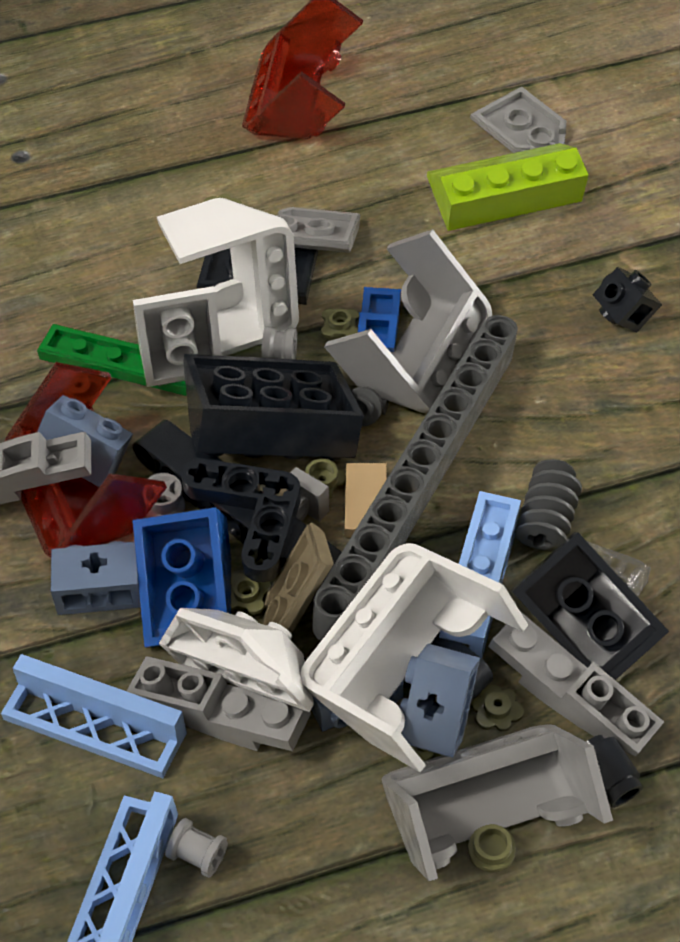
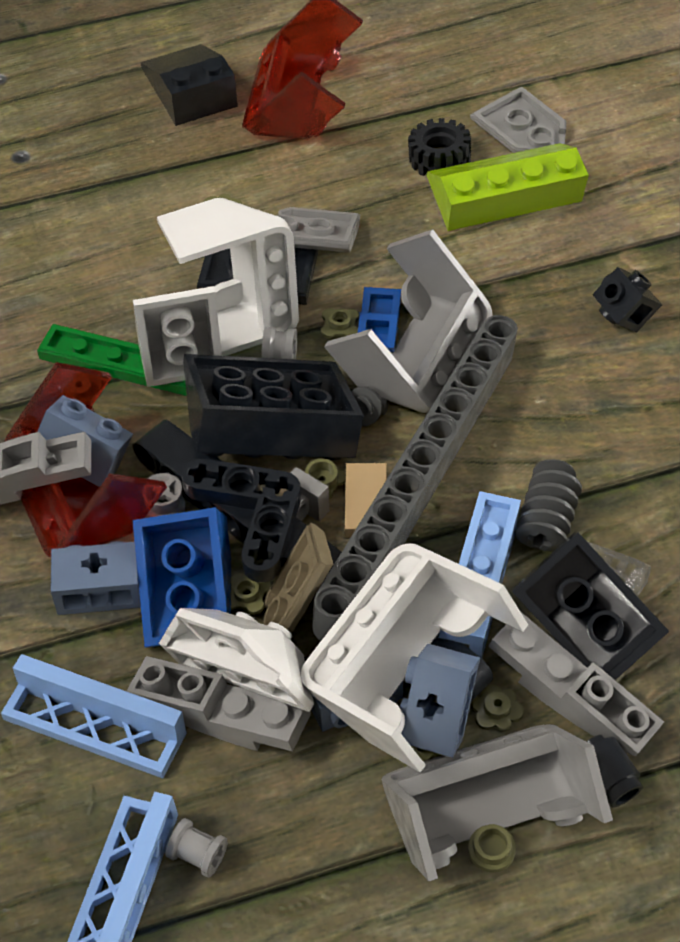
none -> black slope [140,44,238,126]
none -> black tyre [408,118,471,176]

